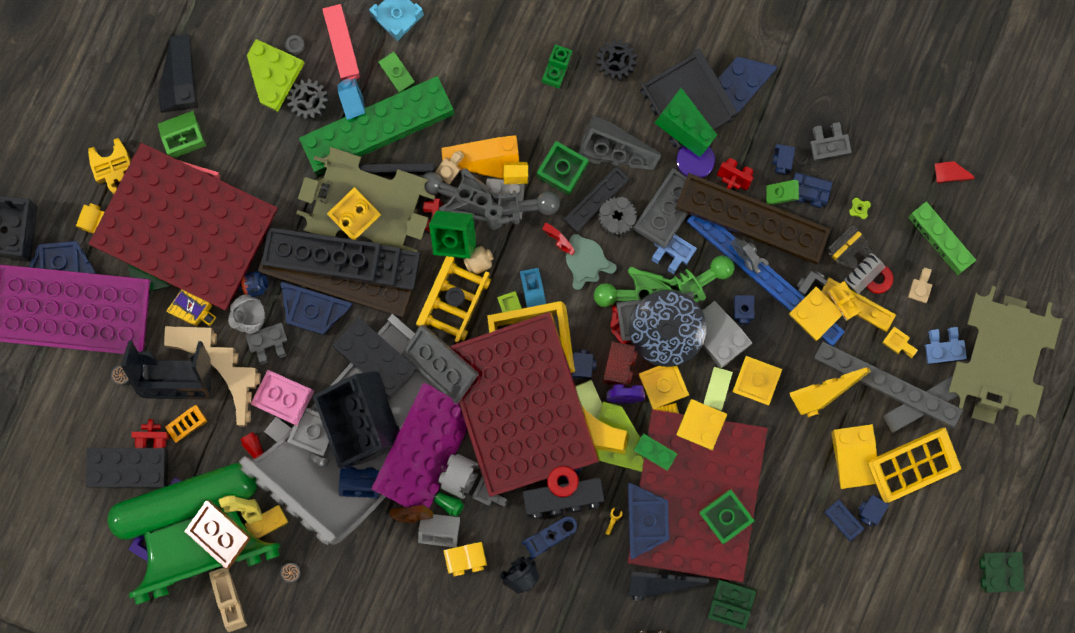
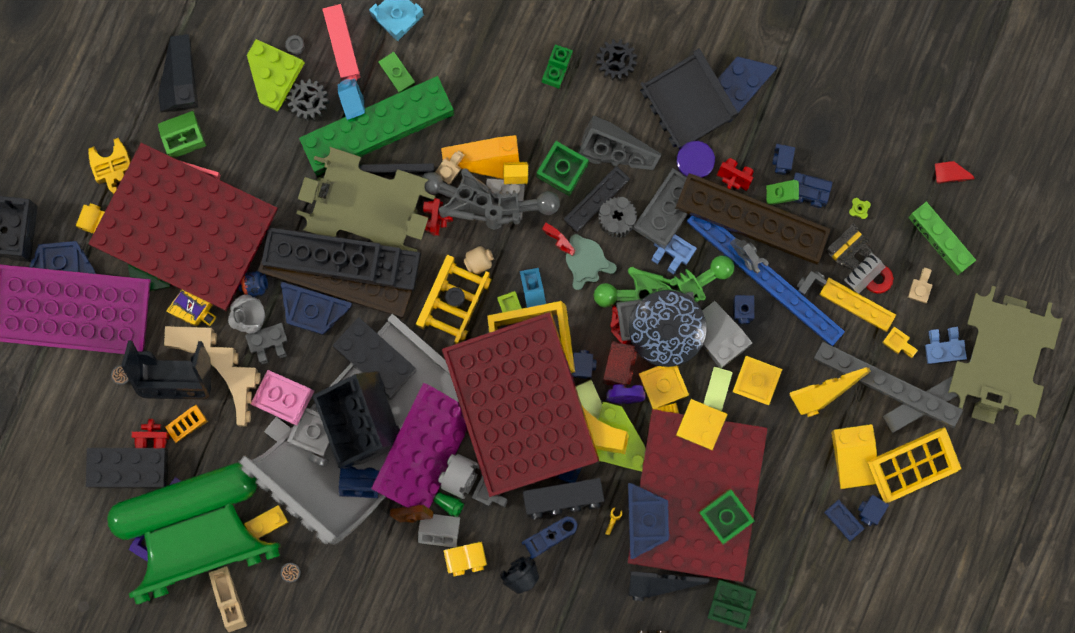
plate [185,500,251,569] -> none
light yellow piece [219,496,263,524] -> none
red cone [240,432,264,459] -> none
yellow plate [327,187,381,240] -> none
dark grey tile [401,325,479,404] -> none
green brick [429,211,477,259] -> none
red piece [547,466,579,497] -> none
green brick [633,433,677,471] -> none
green wedge [655,88,717,157] -> none
yellow plate [789,287,842,341] -> none
dark grey plate [810,122,852,161] -> none
yellow hips [828,281,863,321] -> none
dark green plate [979,552,1025,593] -> none

